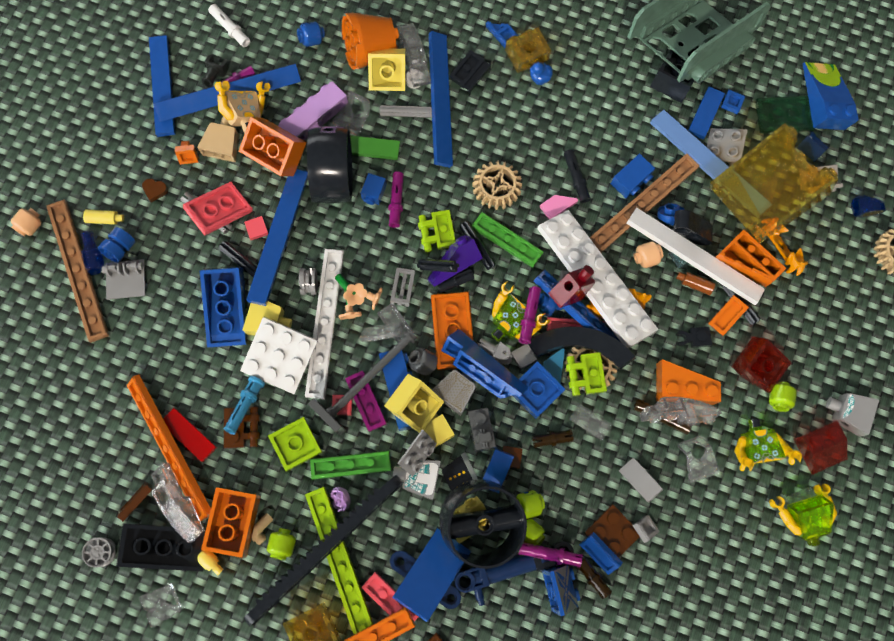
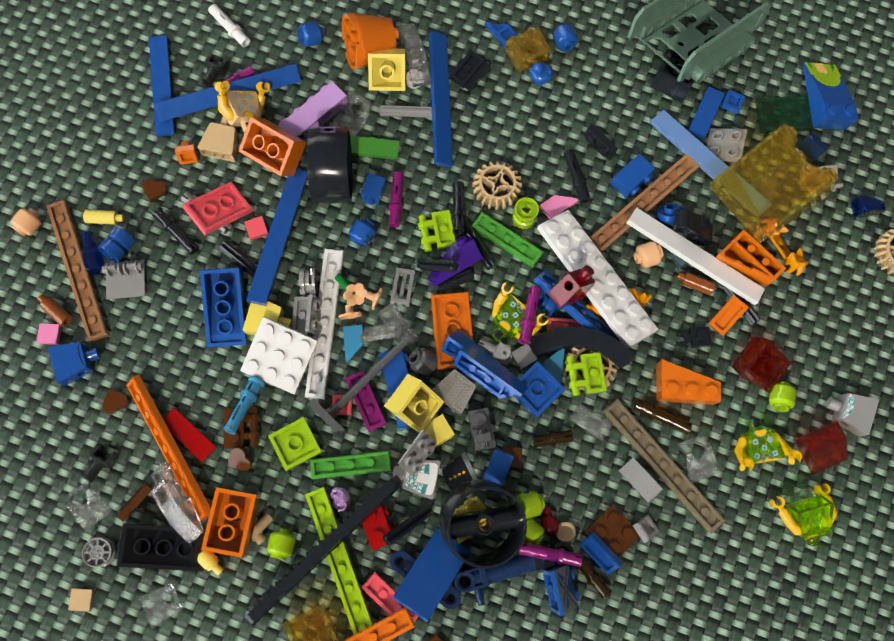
clear slope [639,397,721,426] -> none
none -> dark orange cylinder [37,294,73,327]
none -> bright pink tile [37,324,61,345]
none -> blue torso [48,342,101,386]
none -> clear piece [66,481,113,530]
none -> tan tile [68,588,95,611]
none -> pearl dark grey piece [81,443,119,483]
none -> reddish brown tile [102,389,130,414]
none -> black pin [152,208,199,255]
none -> reddish brown tile [227,445,253,471]
none -> light grey bracket [291,294,320,336]
none -> dark azure tile [343,325,364,363]
none -> blue head [349,218,377,247]
none -> red bracket [362,505,394,551]
none -> black axle [383,505,433,546]
none -> black pin [451,181,466,235]
none -> lime wheel [512,197,539,229]
none -> dark red cylinder [541,507,559,536]
none -> blue head [553,24,578,52]
none -> tan tile [556,522,576,542]
none -> black plate [584,124,618,161]
none -> dark tan tile [602,399,726,534]

